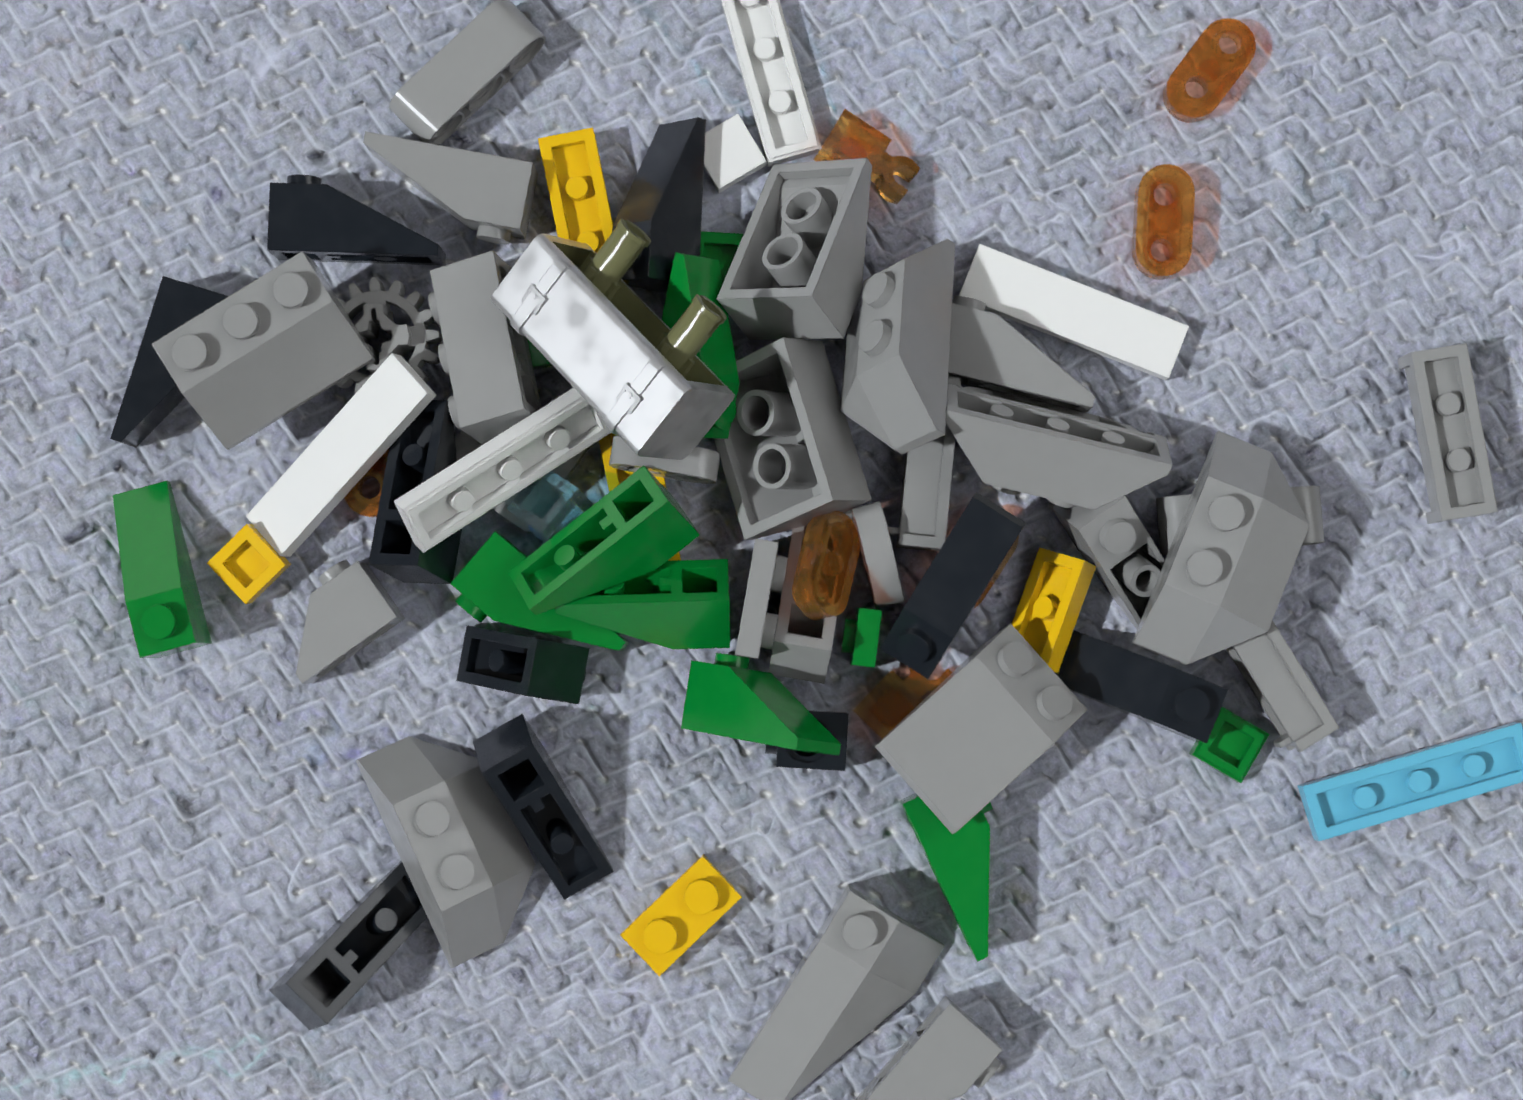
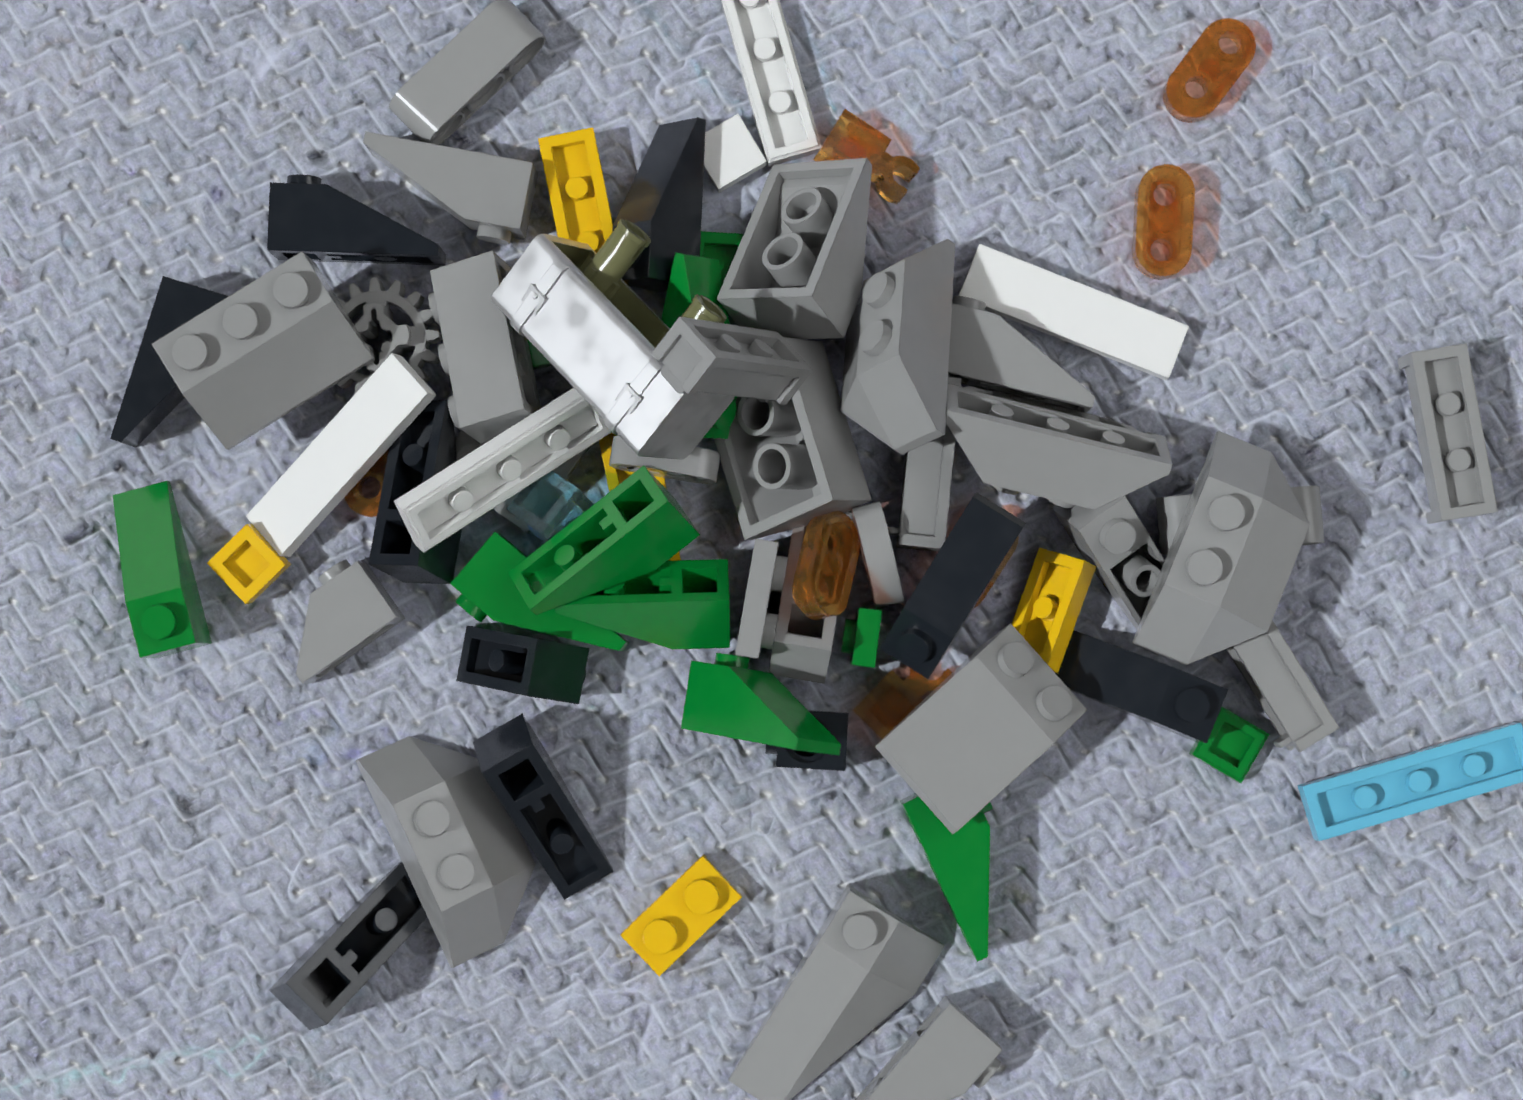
none -> light grey container [651,316,813,405]

